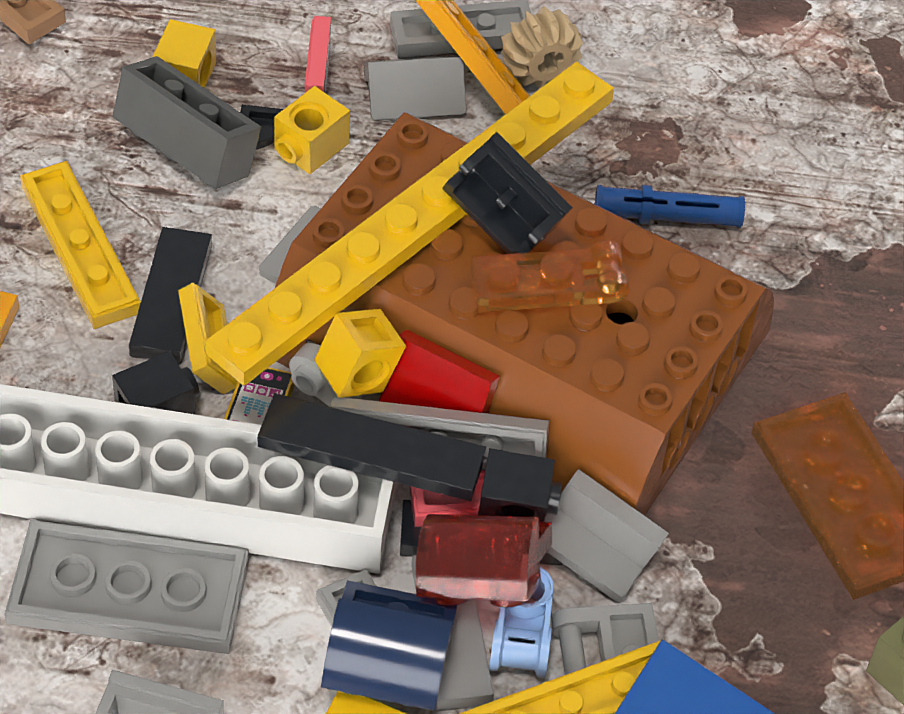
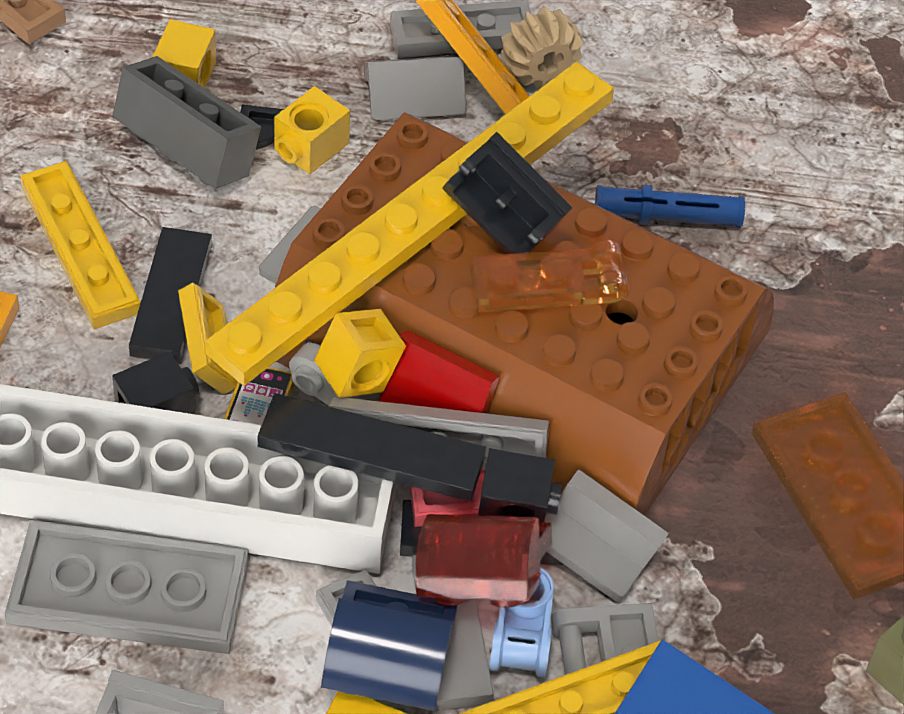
coral tile [305,16,331,93] -> none

